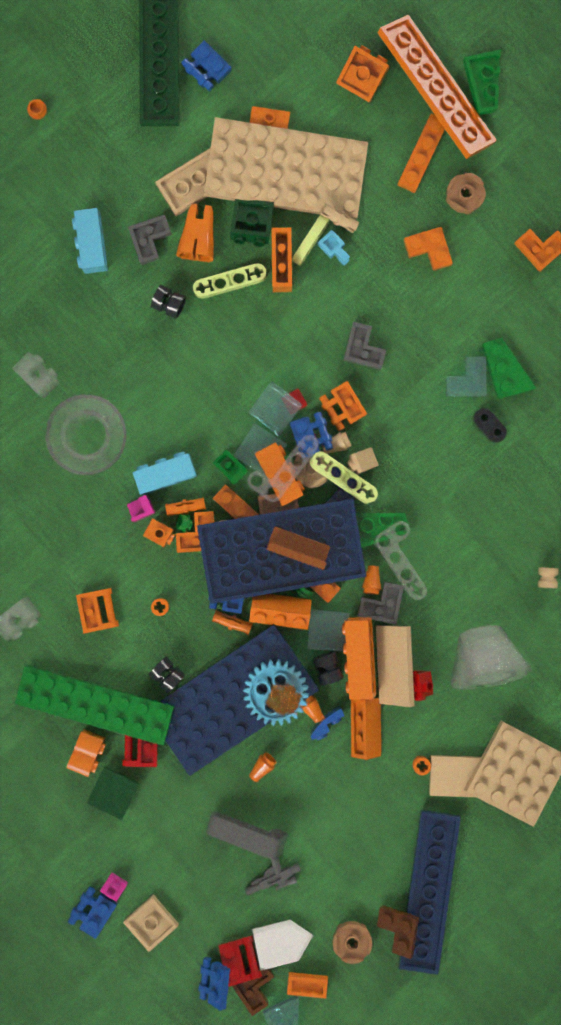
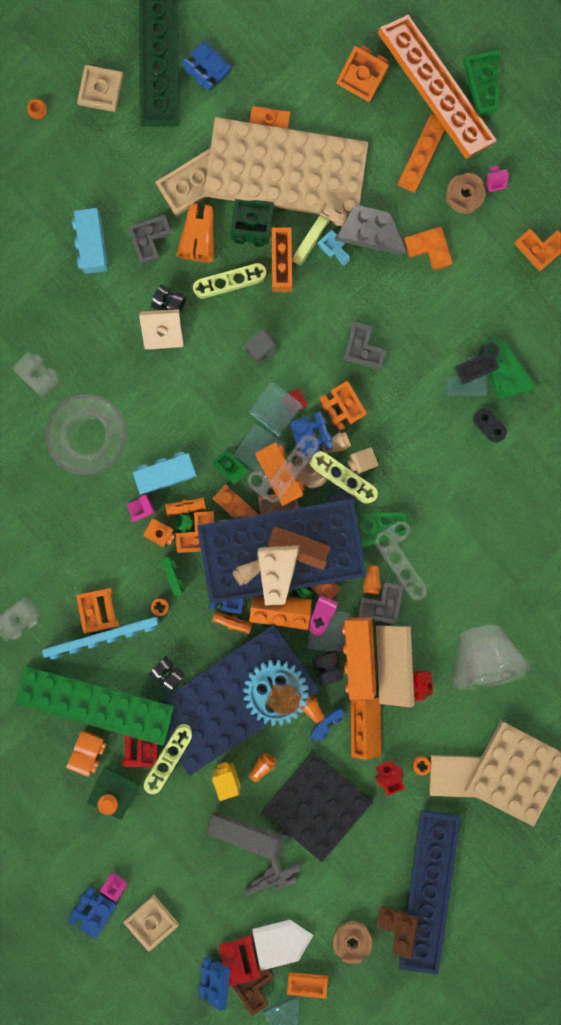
tan wheel [538,567,559,588] -> none
none -> medium azure plate [42,616,160,659]
none -> tan plate [77,65,124,112]
none -> orange plate [98,794,118,815]
none -> tan plate [139,309,183,349]
none -> yellowish green beam [144,724,192,794]
none -> green plate [161,557,185,596]
none -> yellow brick [212,762,241,801]
none -> tan cone [232,559,260,586]
none -> dark grey brick [244,330,277,367]
none -> tan wing [258,546,299,605]
none -> black plate [262,750,373,862]
none -> dark pink piece [309,595,338,635]
none -> dark grey wing [335,205,406,255]
none -> red brick [375,760,405,796]
none -> black hinge [454,343,499,385]
none -> dark pink tile [486,166,509,193]

